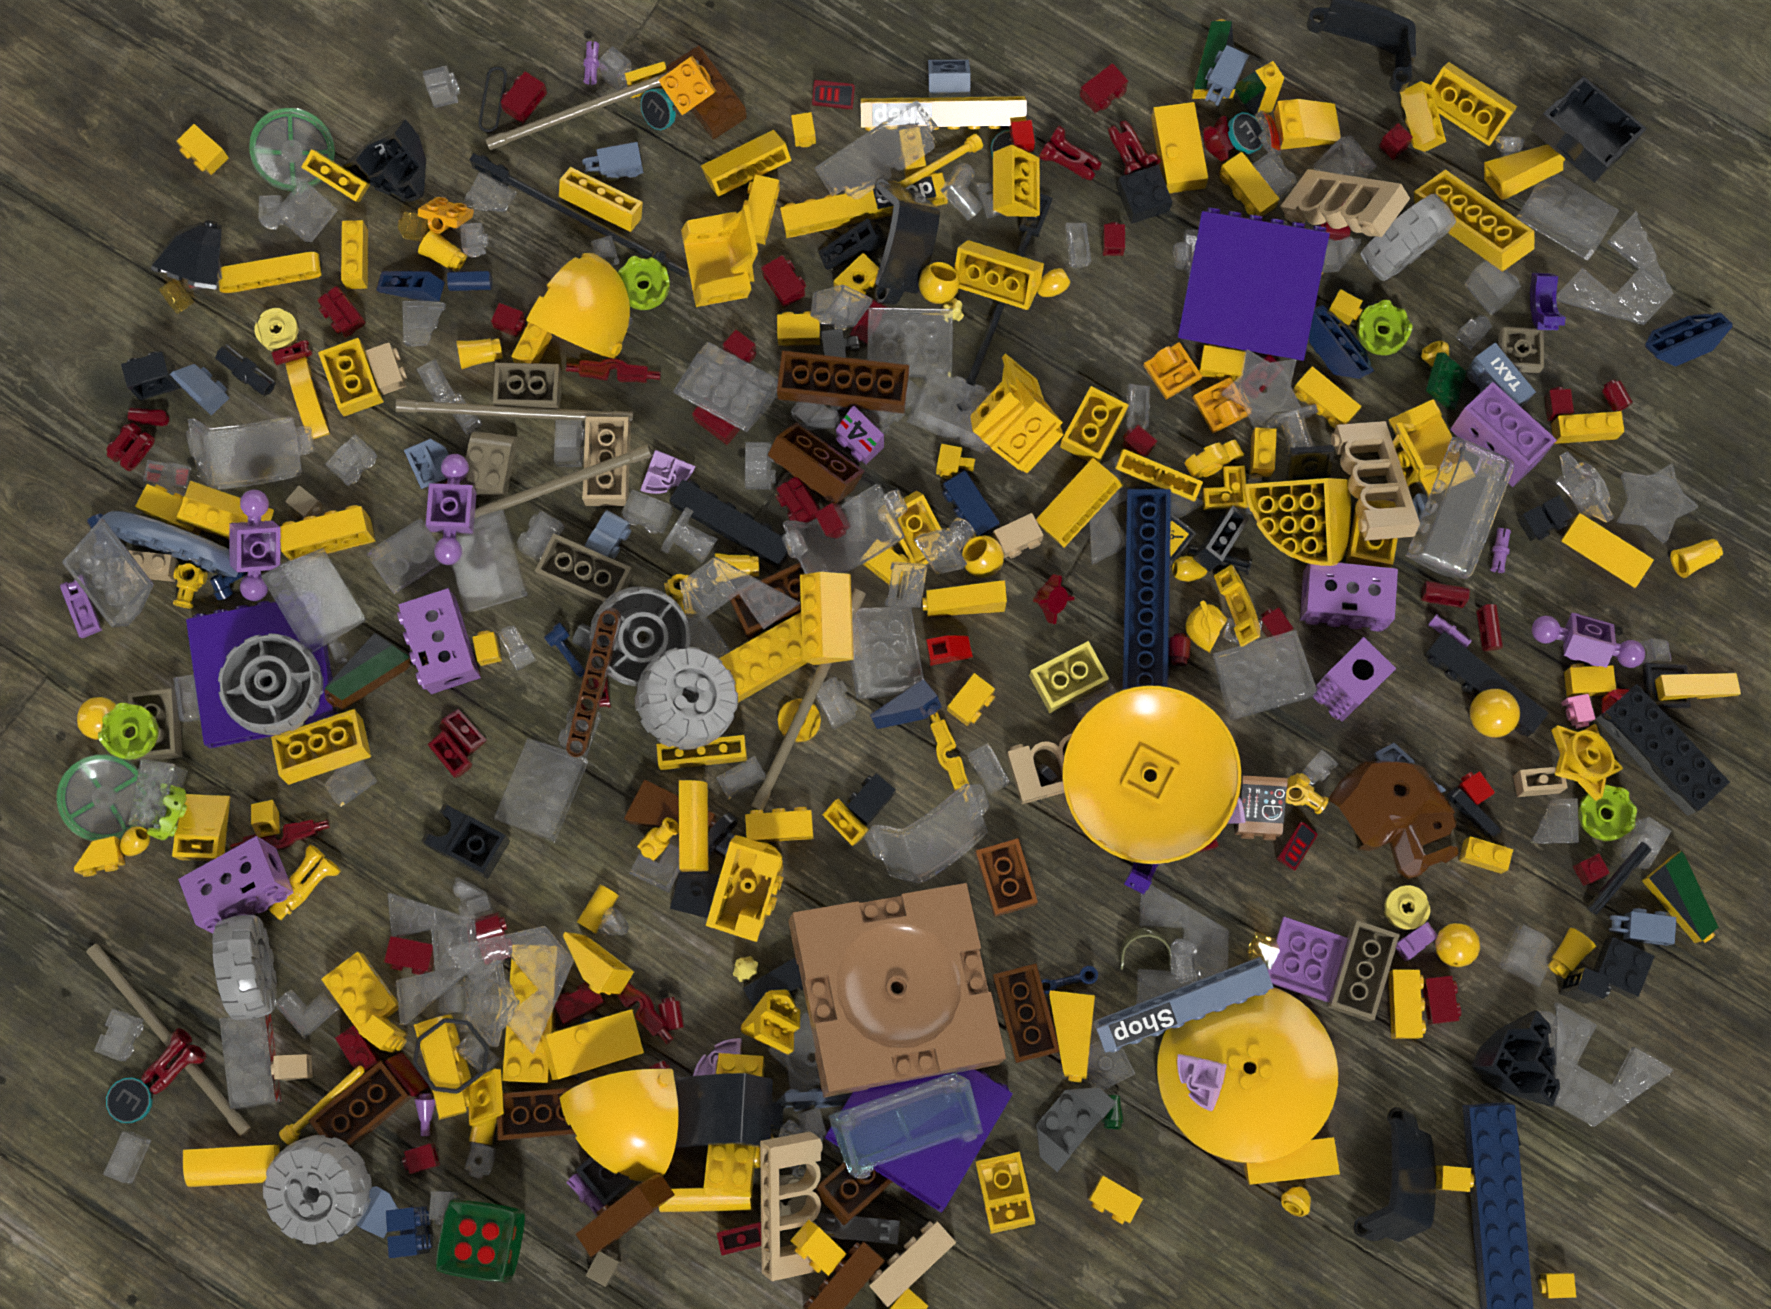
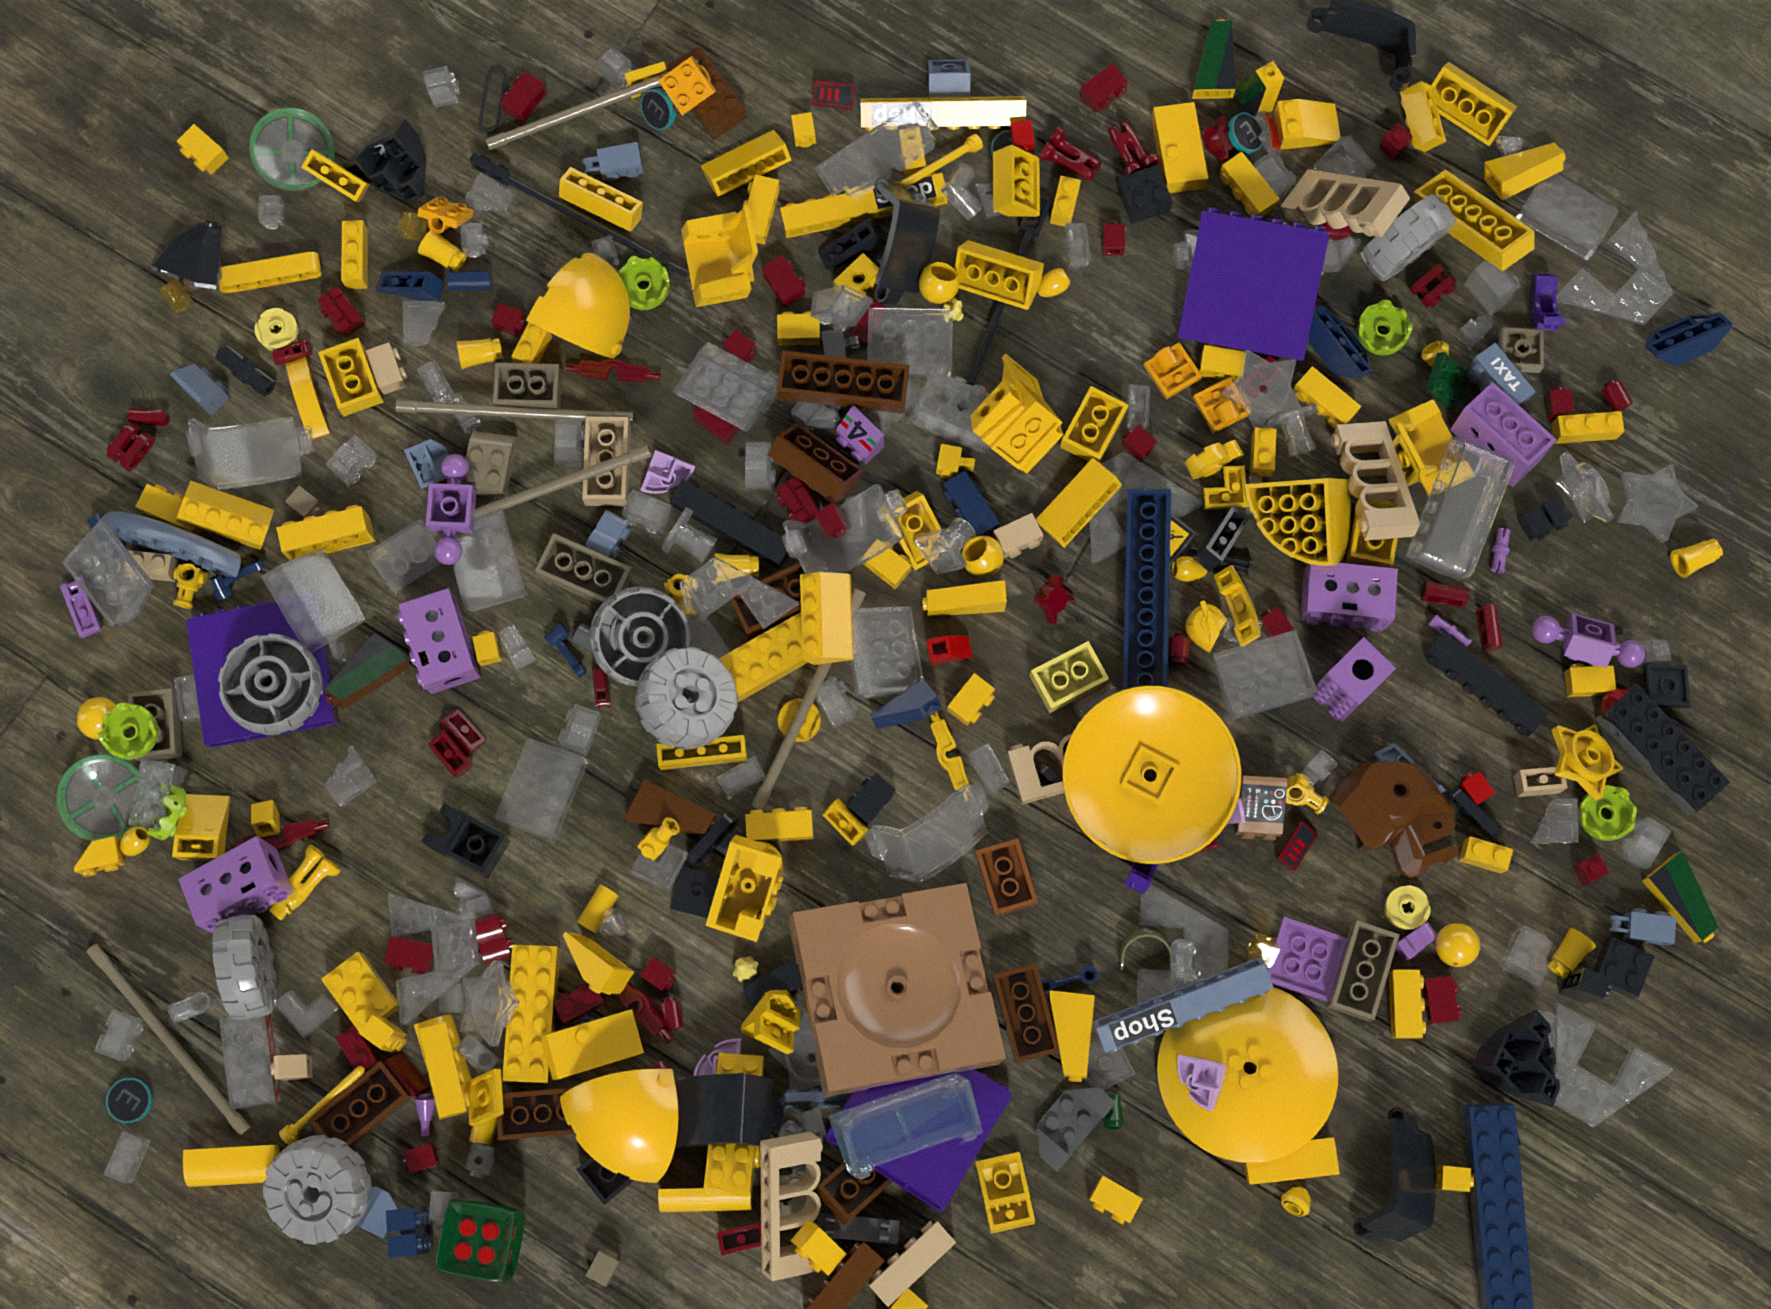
black brick [121,351,181,401] -> none
dark red piece [141,1028,207,1095] -> none
clear slope [143,460,191,488] -> none
medium lavender brick [229,490,280,601] -> none
yellow brick [271,709,371,785] -> none
clear piece [274,181,338,242] -> none
black piece [413,1018,489,1094] -> none
clear wing [445,926,574,1054] -> none
clear brick [517,511,564,562] -> none
reddish brown beam [566,608,621,757] -> none
medium lavender pin [567,1173,605,1217] -> none
reddish brown brick [575,1173,675,1257] -> none
medium lavender pin [583,41,600,85] -> none
yellow brick [679,780,708,872] -> none
clear plate [884,562,927,608] -> none
yellow brick [1115,449,1203,502] -> none
sand blue brick [1205,45,1249,106] -> none
black plate [1286,445,1334,481] -> none
yellow brick [1329,289,1363,325] -> none
sand blue slope [1412,493,1433,520] -> none
yellow piece [1469,689,1520,738] -> none
black tile [1531,76,1647,183] -> none
yellow brick [1538,1273,1576,1298] -> none
yellow brick [1561,513,1654,588] -> none
bright pink brick [1561,694,1595,729] -> none
black axle [1587,841,1651,915] -> none
yellow slope [1655,673,1741,701] -> none
none -> clear piece [168,992,218,1023]
none -> dark red brick [640,957,676,992]
none -> yellow brick [1050,176,1081,228]
none -> dark red brick [1409,263,1457,308]

